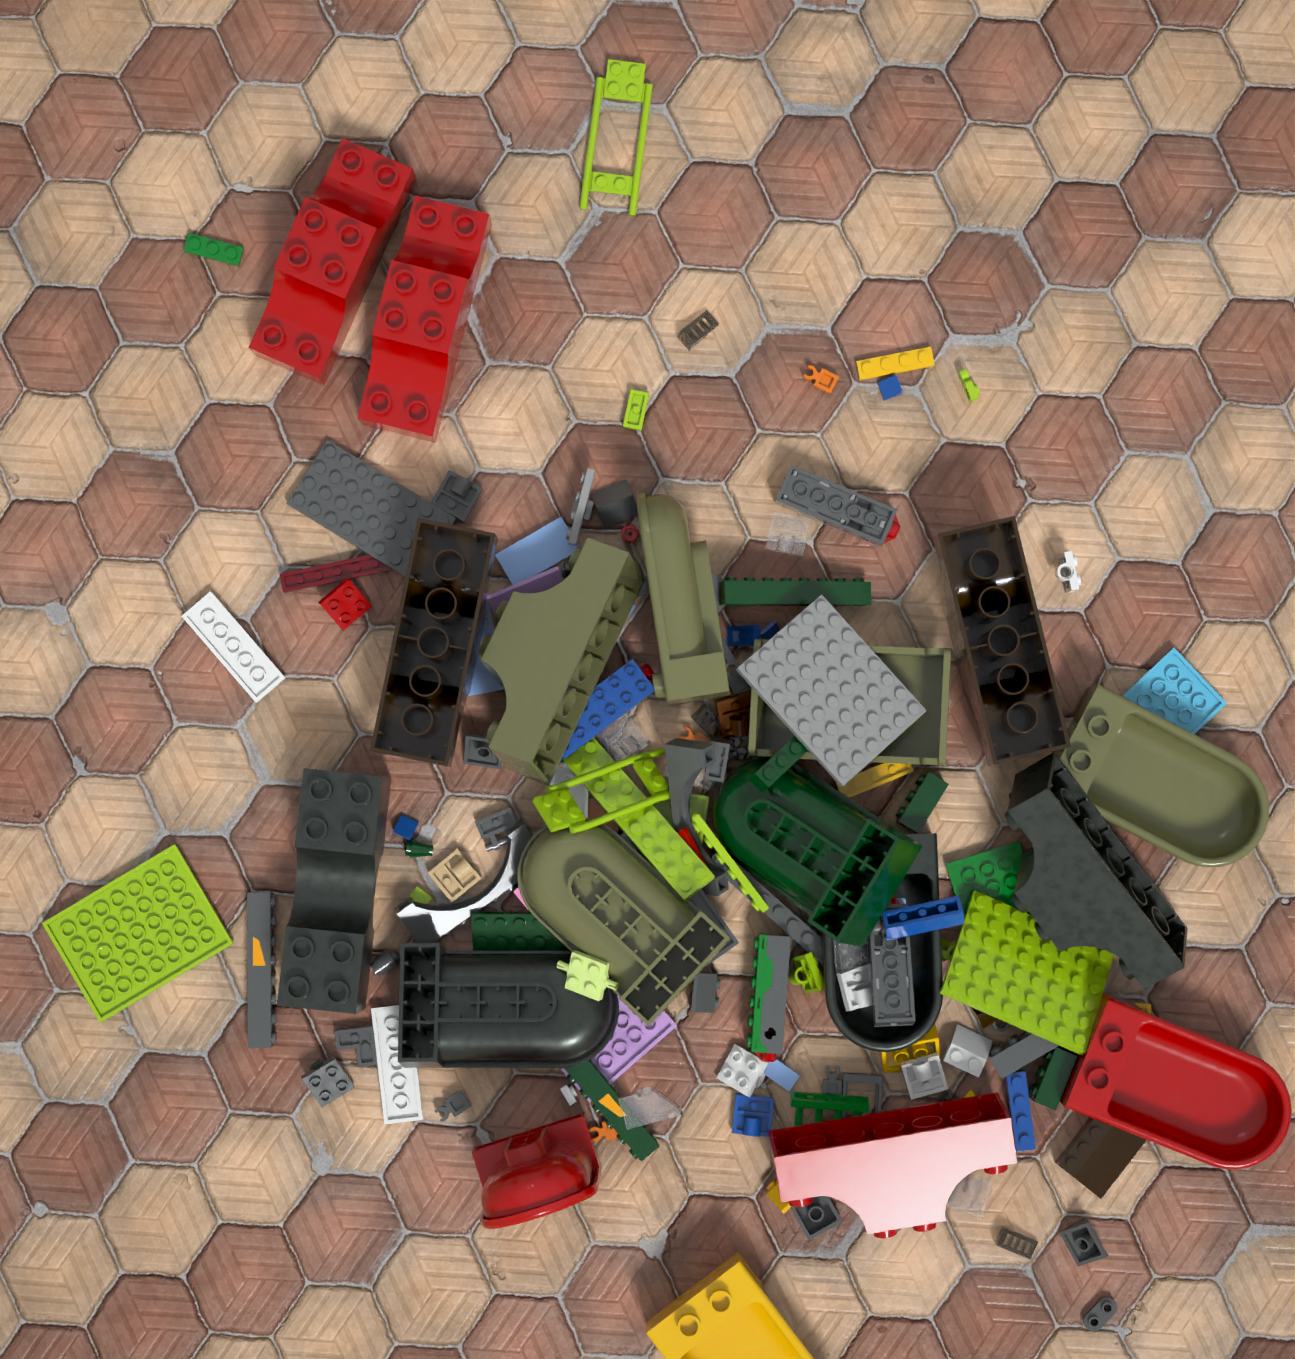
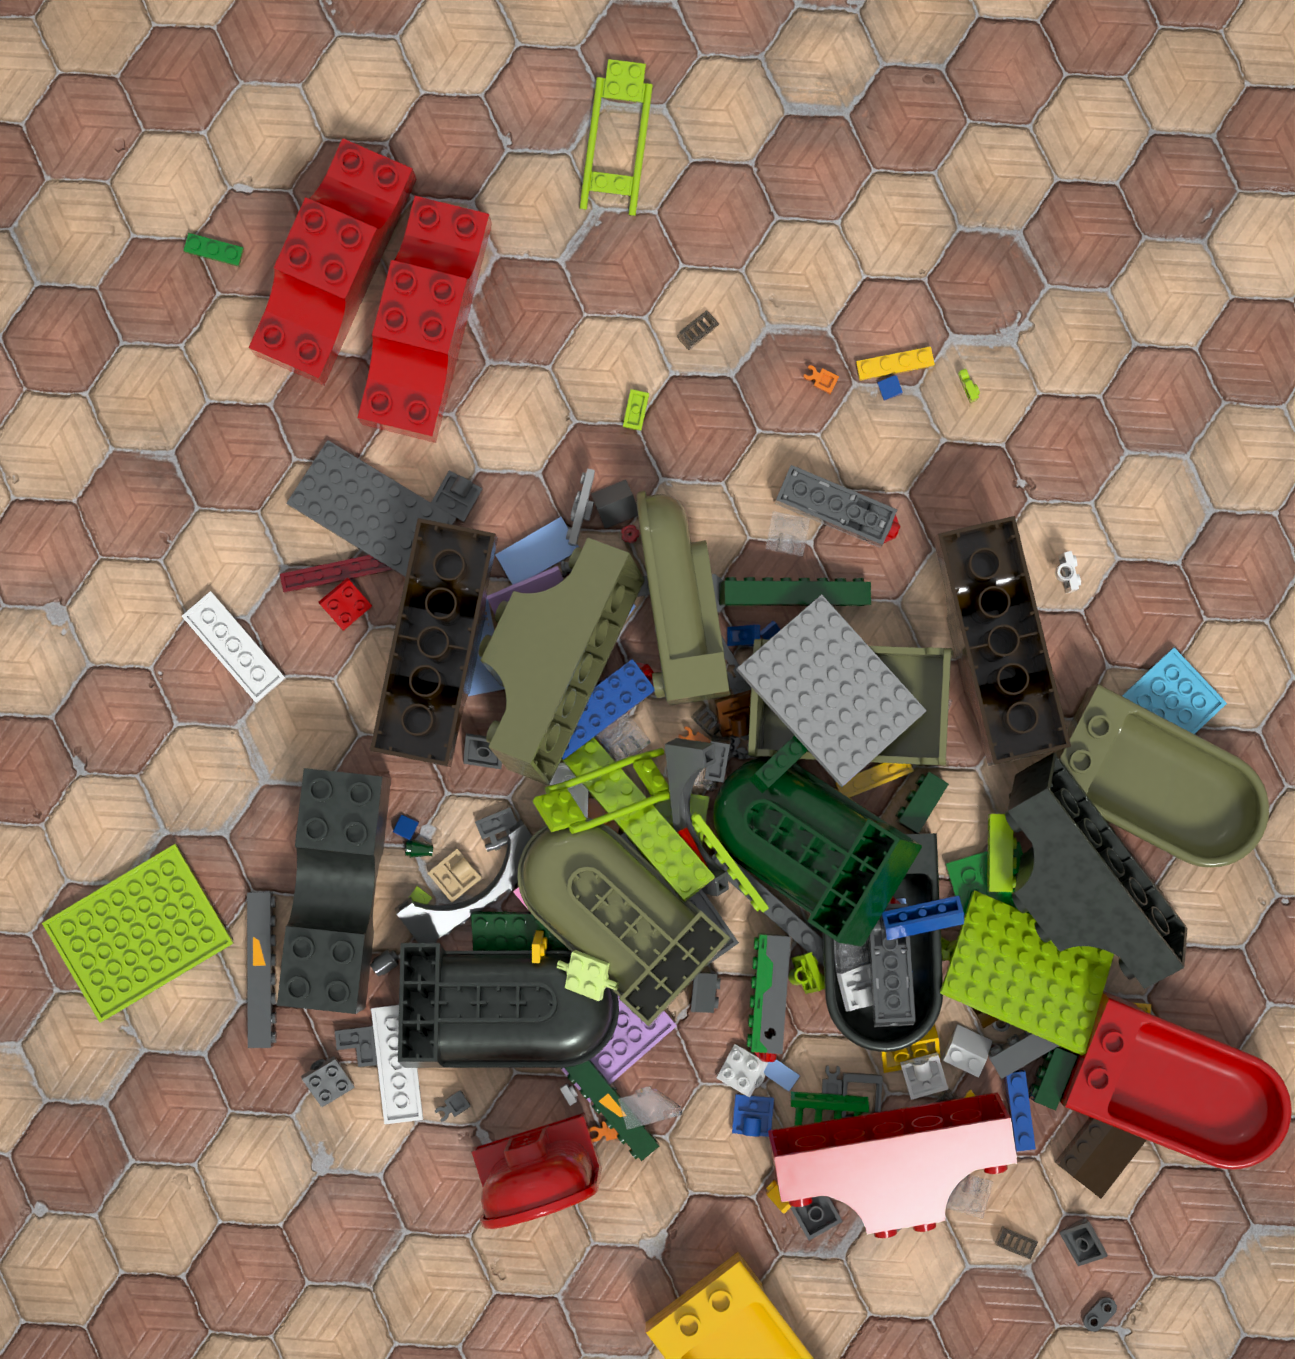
none -> yellow plate [532,931,547,963]
none -> lime brick [987,814,1017,892]

